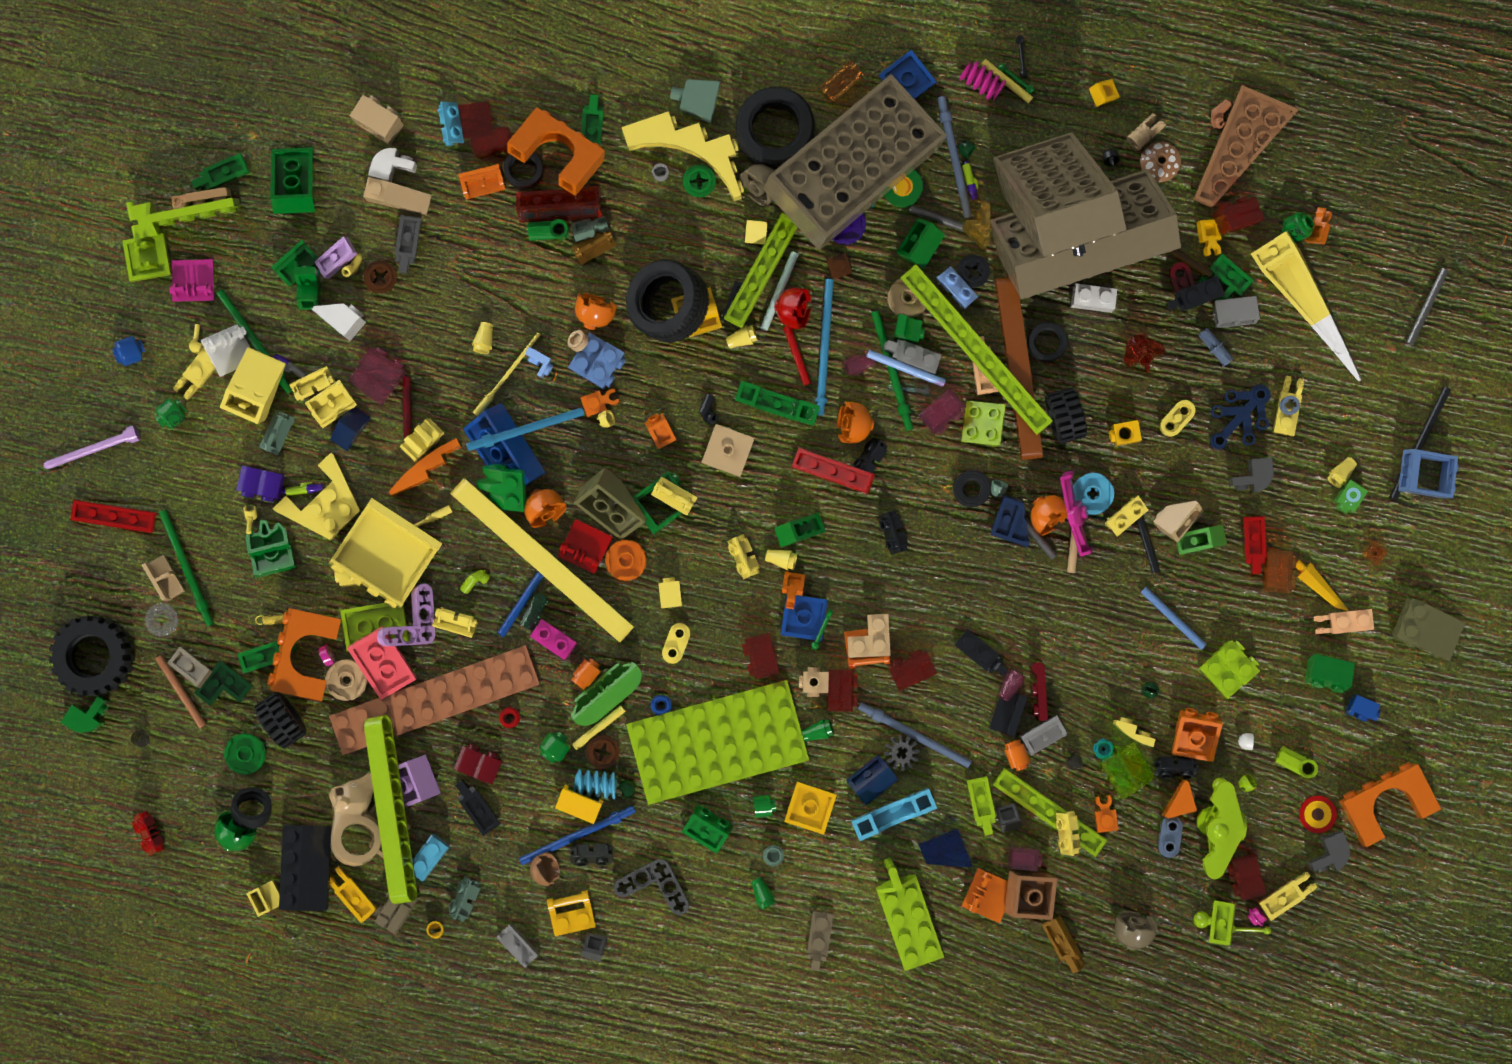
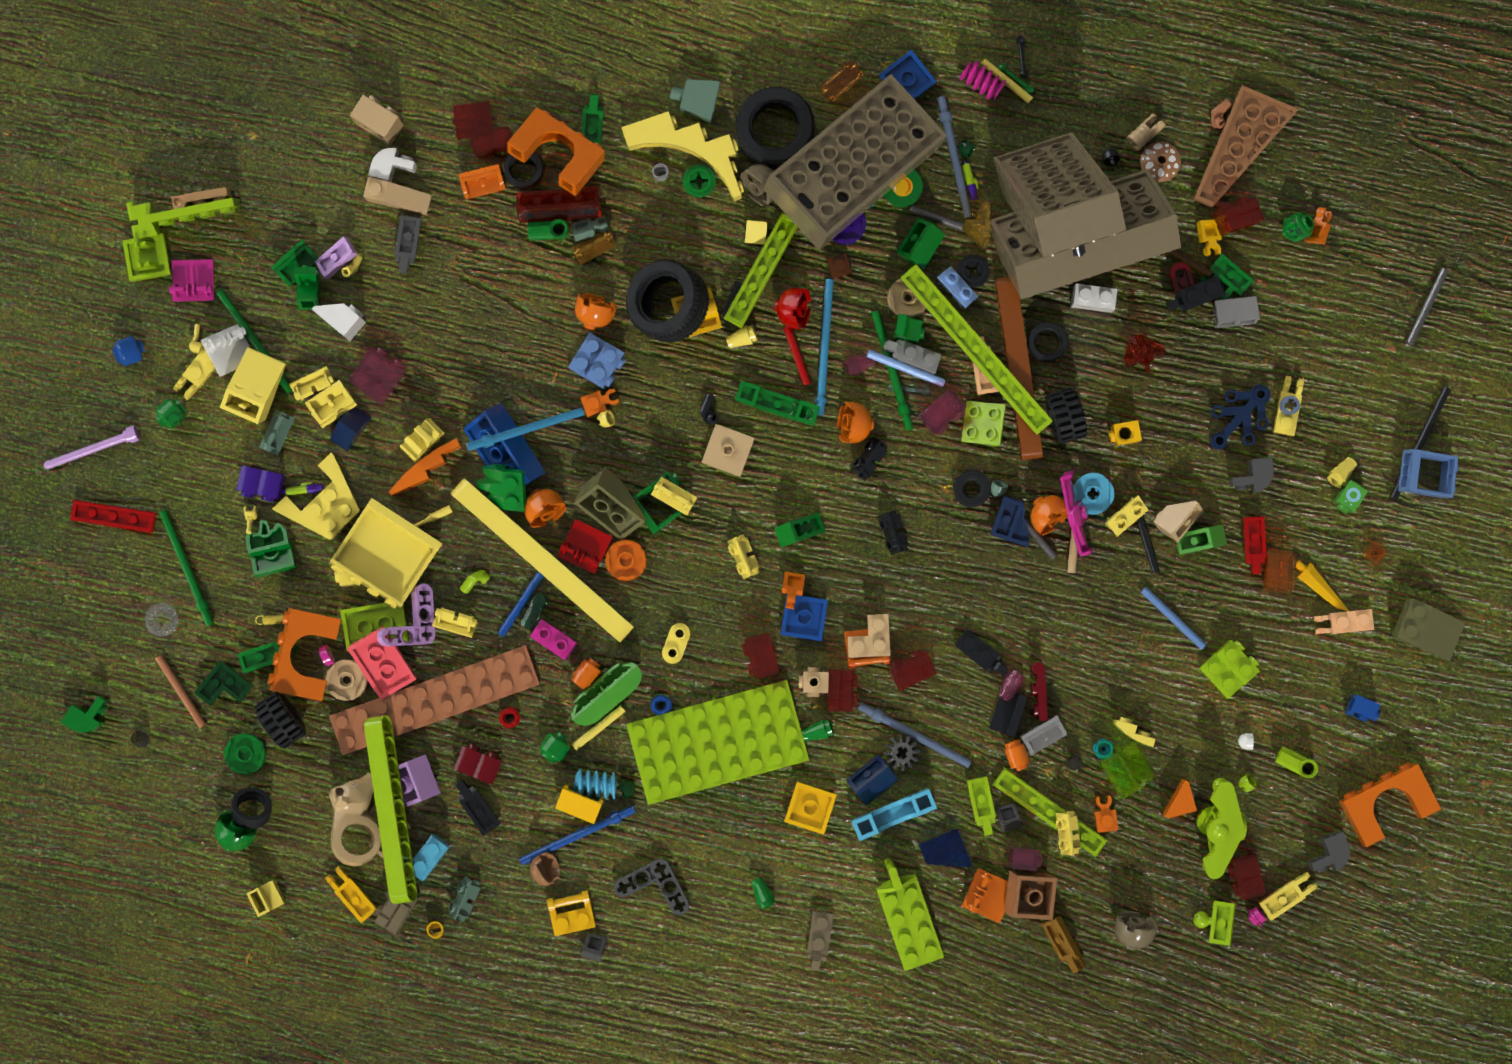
black tyre [49,616,135,696] -> none
red hinge [132,811,165,856] -> none
tan panel [142,555,186,601] -> none
dark tan plate [167,647,213,688] -> none
green hinge [191,153,250,191] -> none
green slope [270,147,316,214] -> none
flat silver piece [273,353,307,378] -> none
black slope [279,824,332,911] -> none
reddish brown gear [364,260,397,294] -> none
dark red bar [402,377,412,439] -> none
medium azure hinge [437,102,464,146] -> none
light yellow cone [472,322,493,354] -> none
light yellow piece [472,332,541,417] -> none
light grey hinge [496,923,540,968] -> none
light blue bracket [525,347,553,378] -> none
tan tile [567,330,589,352] -> none
pearl dark grey hinge [570,843,613,866] -> none
reddish brown gear [586,735,620,769] -> none
orange bracket [644,413,676,449] -> none
light yellow brick [658,577,683,608] -> none
green bracket [682,805,733,854] -> none
green plate [753,794,776,818] -> none
light aqua bar [760,251,799,331] -> none
sand green plate [763,845,784,866] -> none
light yellow cone [765,549,797,571] -> none
red tile [791,448,875,495] -> none
green hinge [811,609,833,650] -> none
yellow slope [1089,79,1120,107] -> none
dark green hinge [1142,682,1159,698] -> none
black hinge [1154,756,1199,779] -> none
sand blue plate [1158,817,1183,858] -> none
light yellow plate [1160,400,1195,437] -> none
orange plate [1171,708,1223,762] -> none
sand blue axle [1199,328,1234,367] -> none
lime hinge [1233,925,1271,934] -> none
light yellow plate [1251,231,1361,381] -> none
sticker [1299,796,1337,833] -> none
green brick [1305,654,1355,693] -> none

